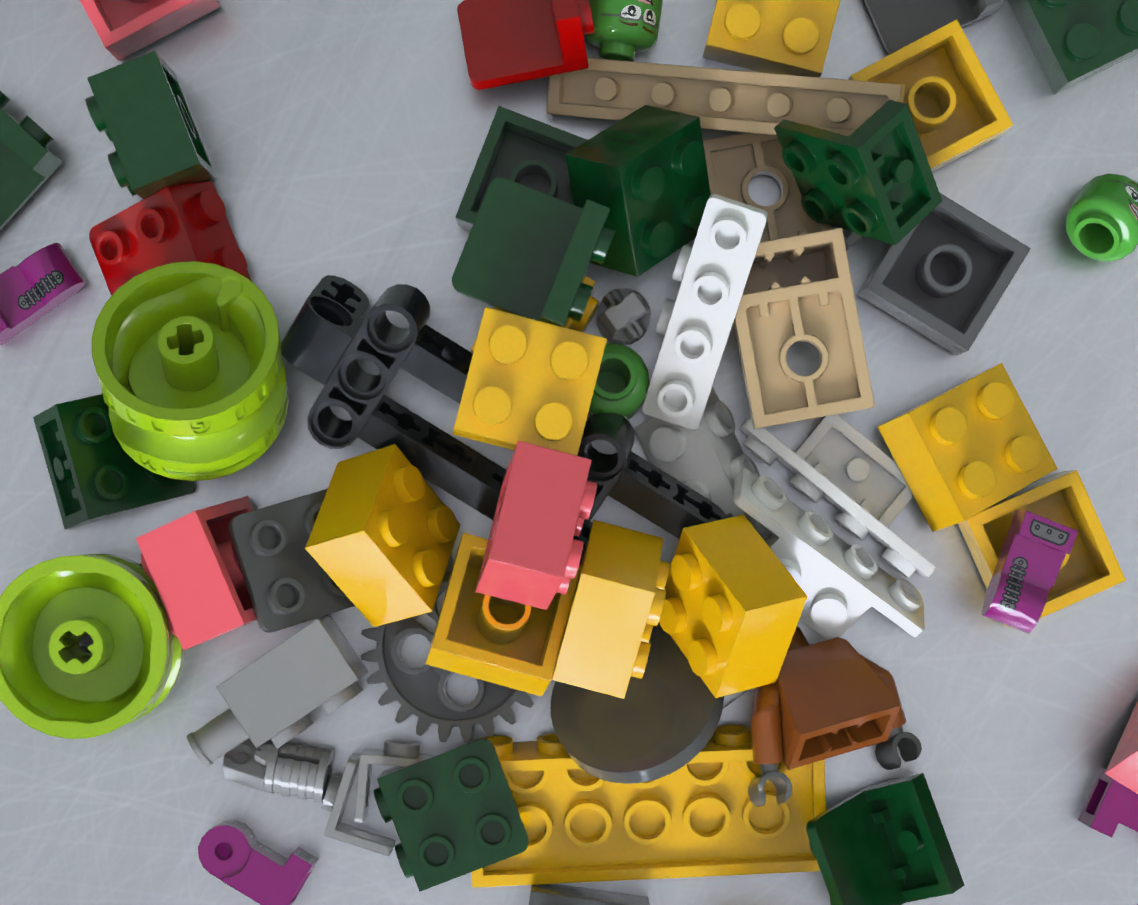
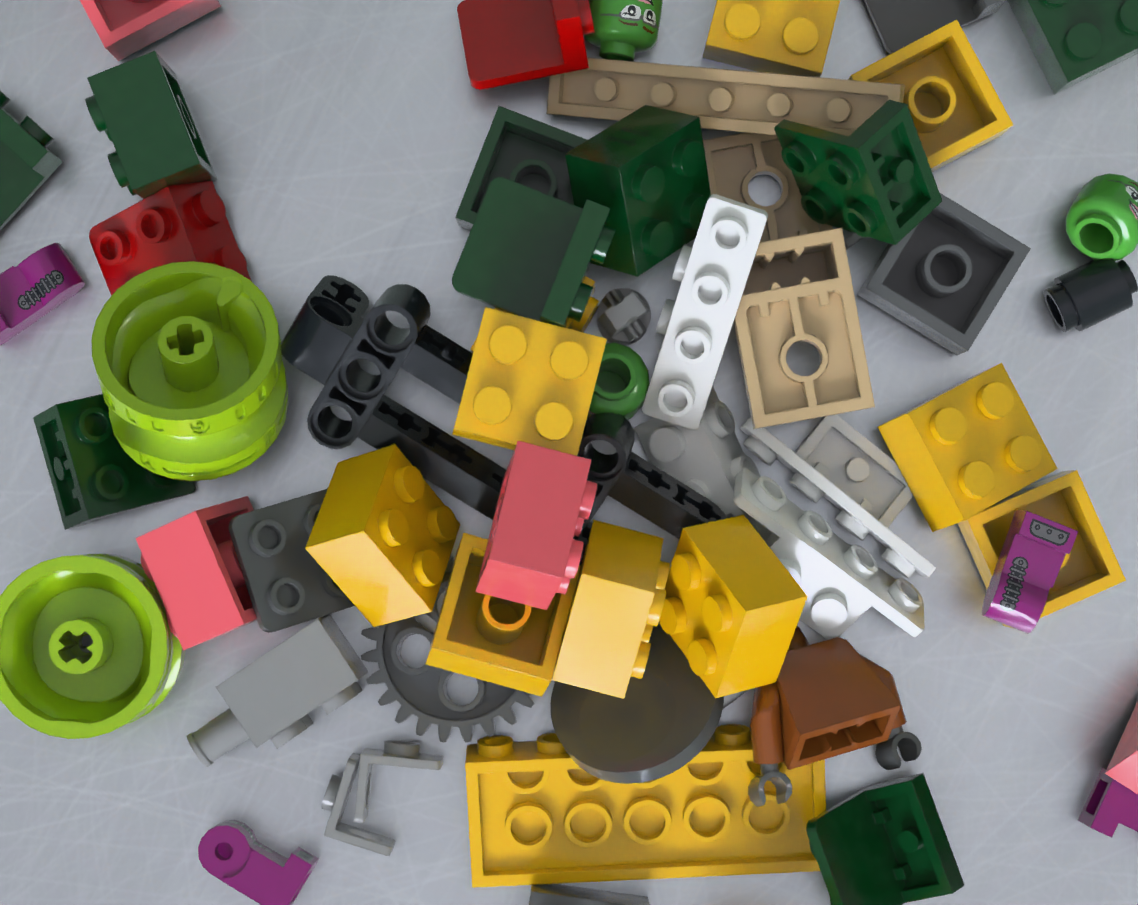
light grey hinge [223,739,334,803] -> none
dark green bracket [373,738,529,892] -> none
none -> black brick [1044,259,1138,332]

